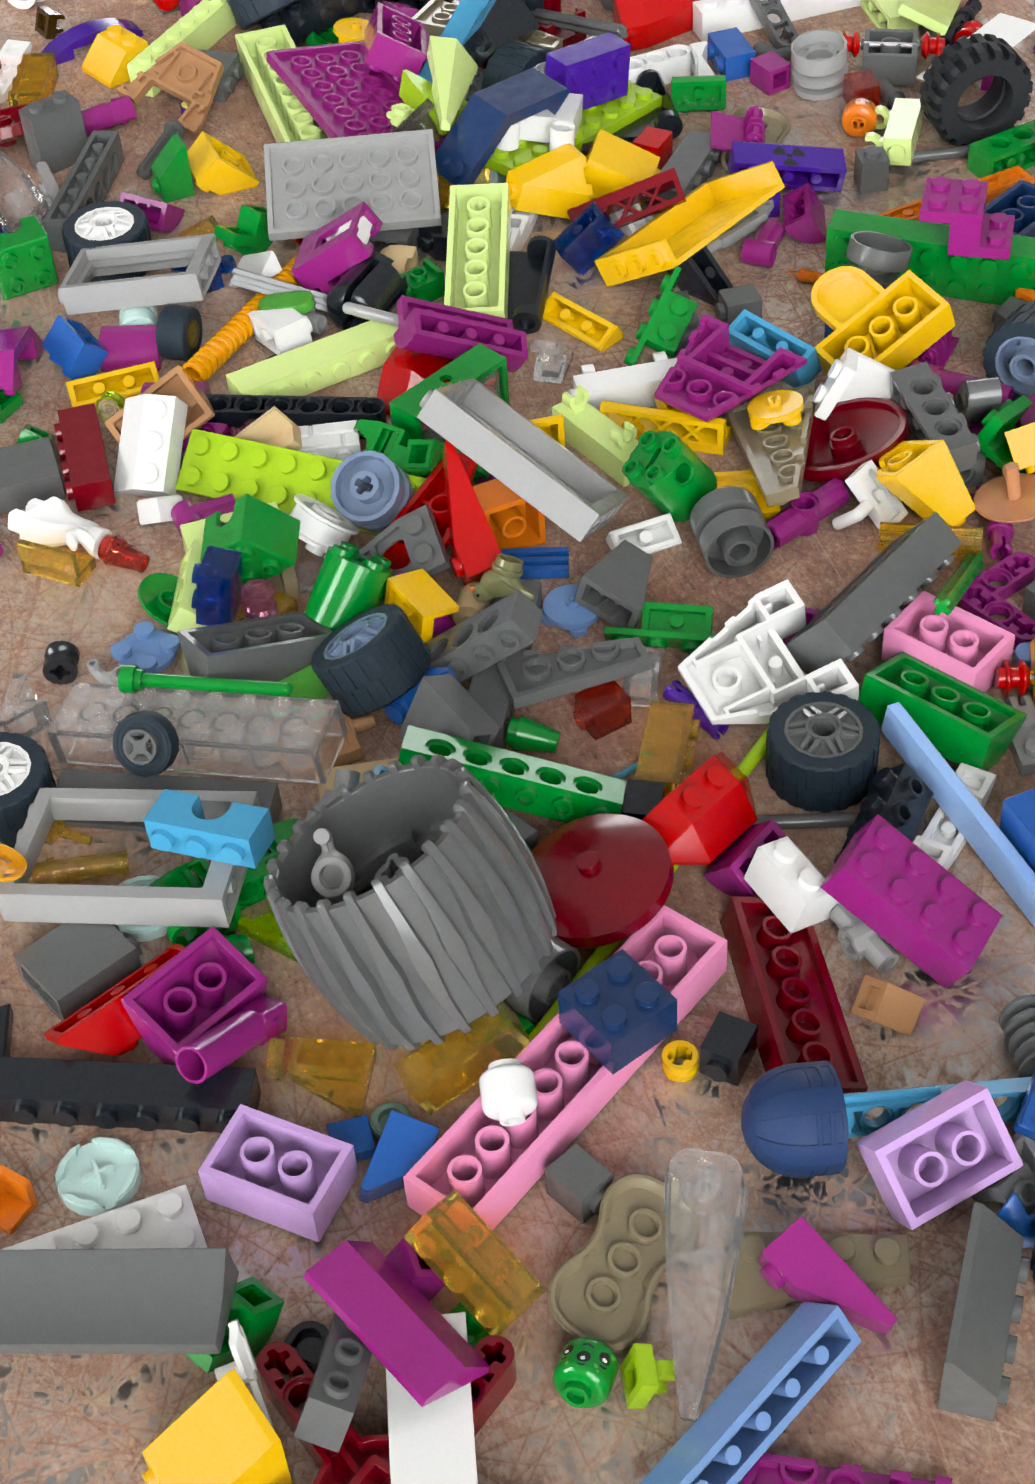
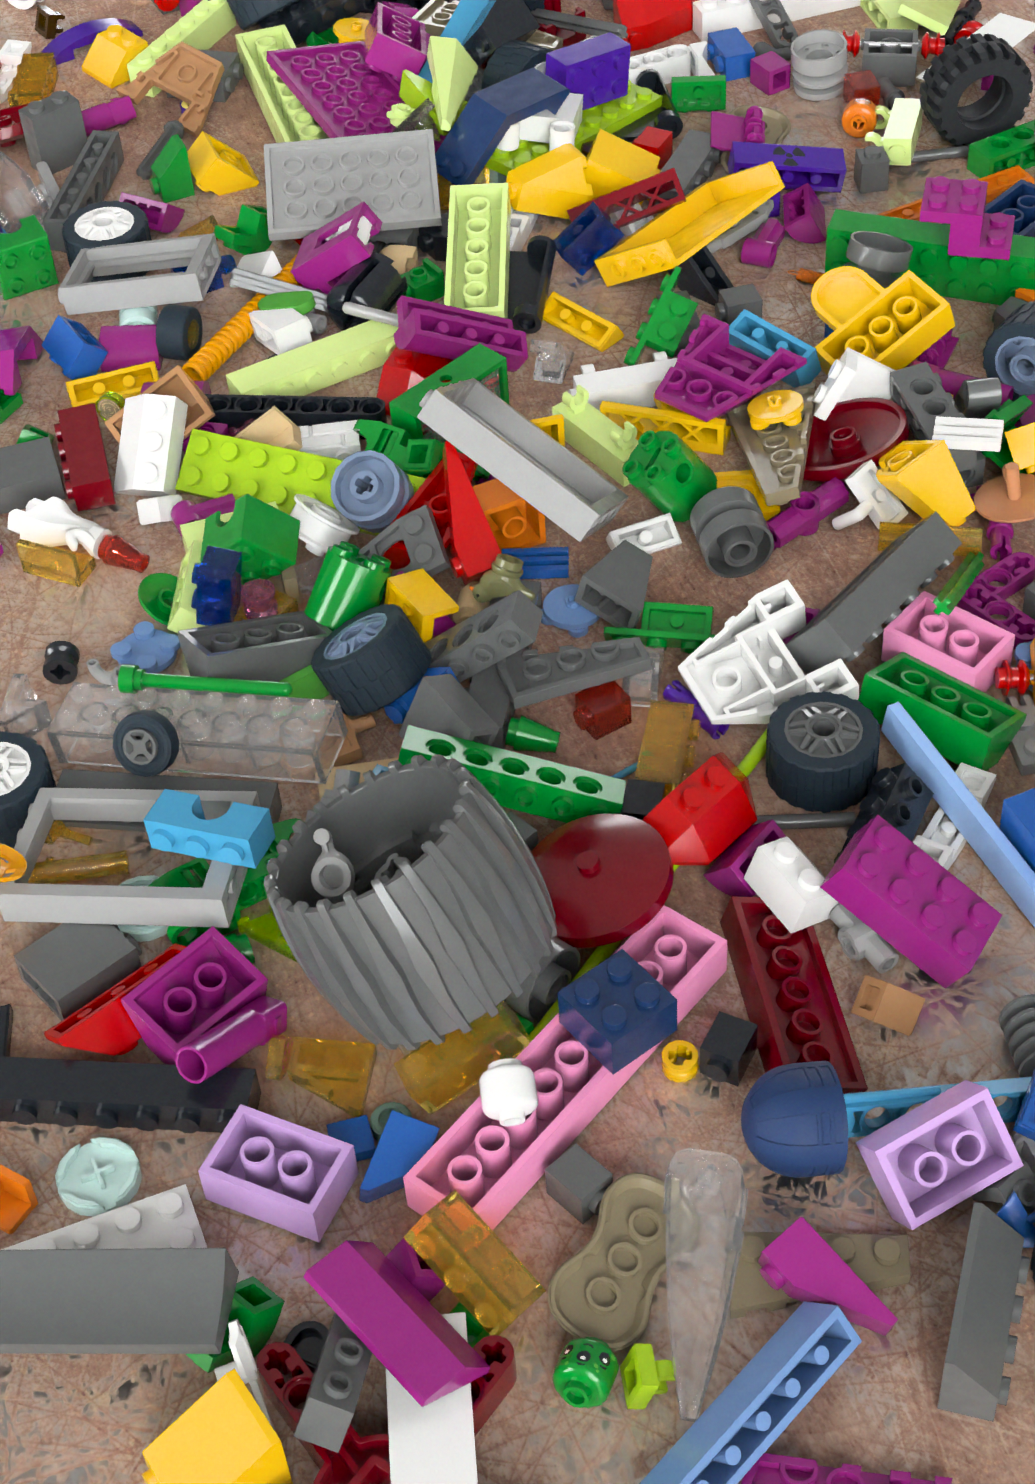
none -> white tile [932,416,1004,452]

